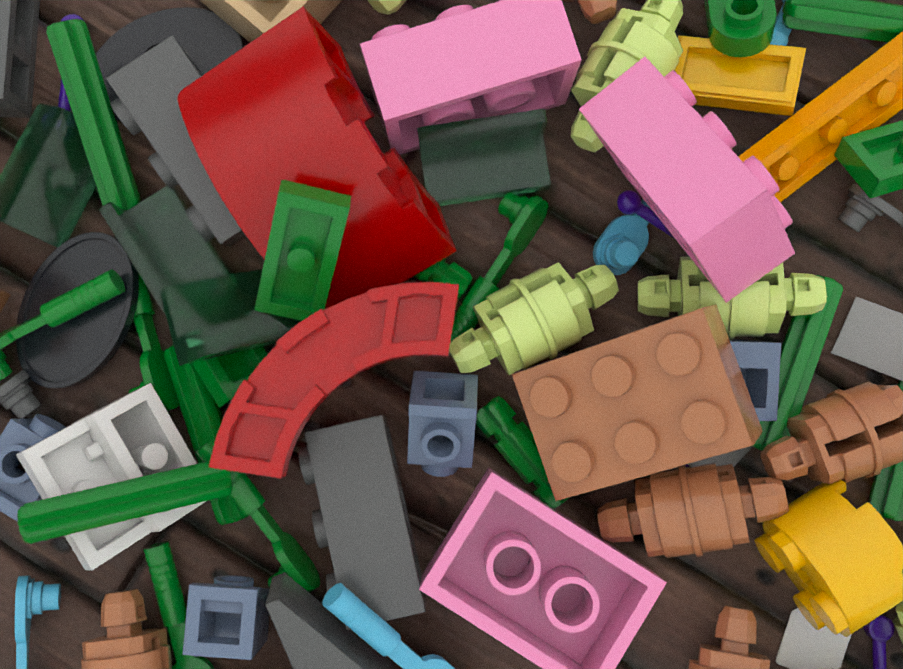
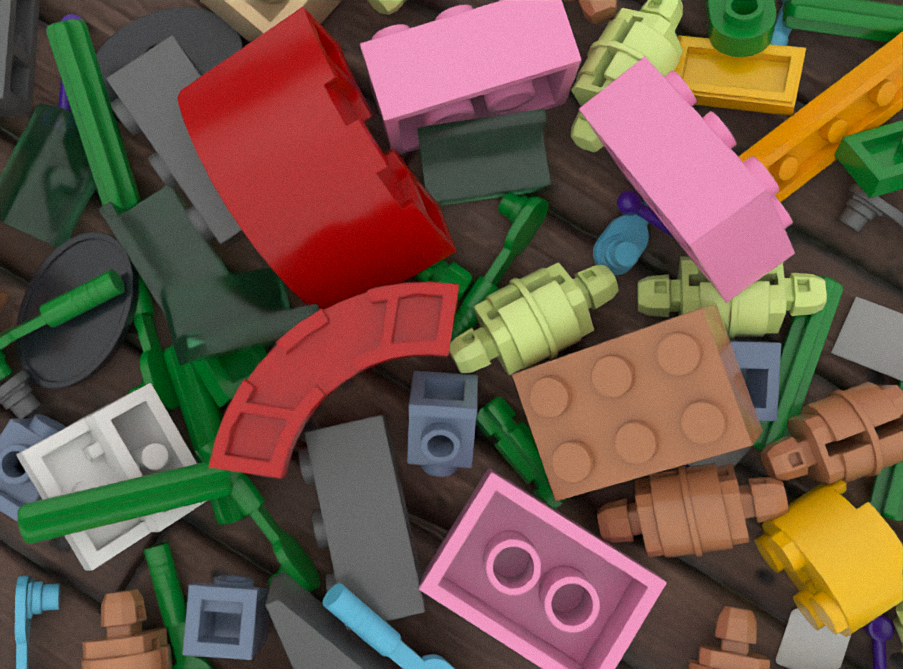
green plate [254,179,351,321] -> none

